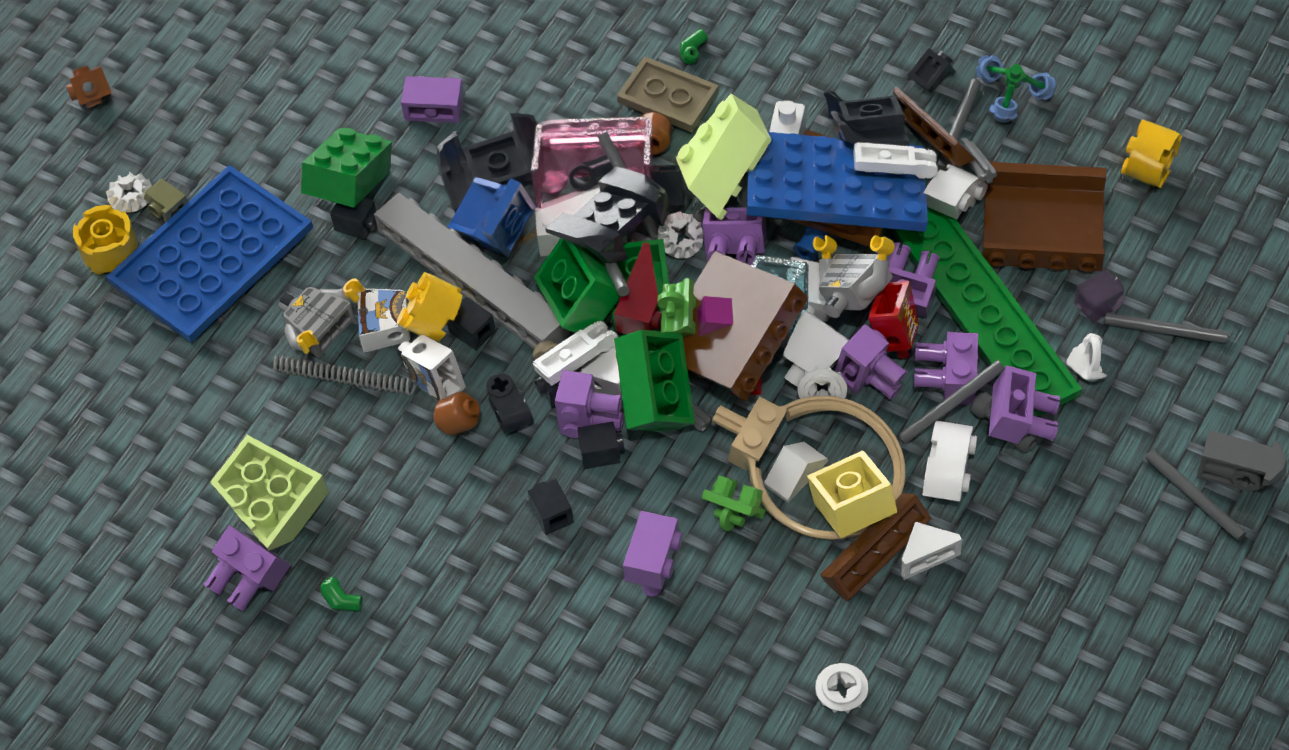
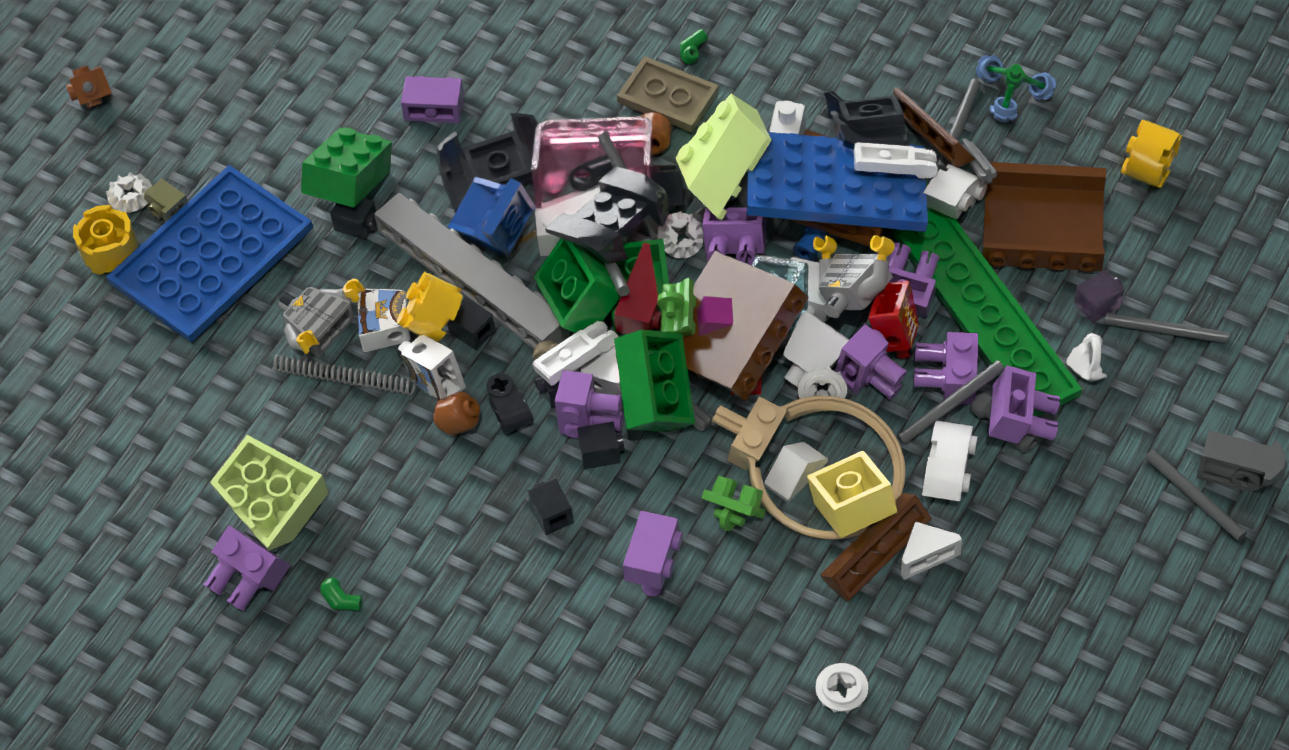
black bracket [907,48,956,93] -> none

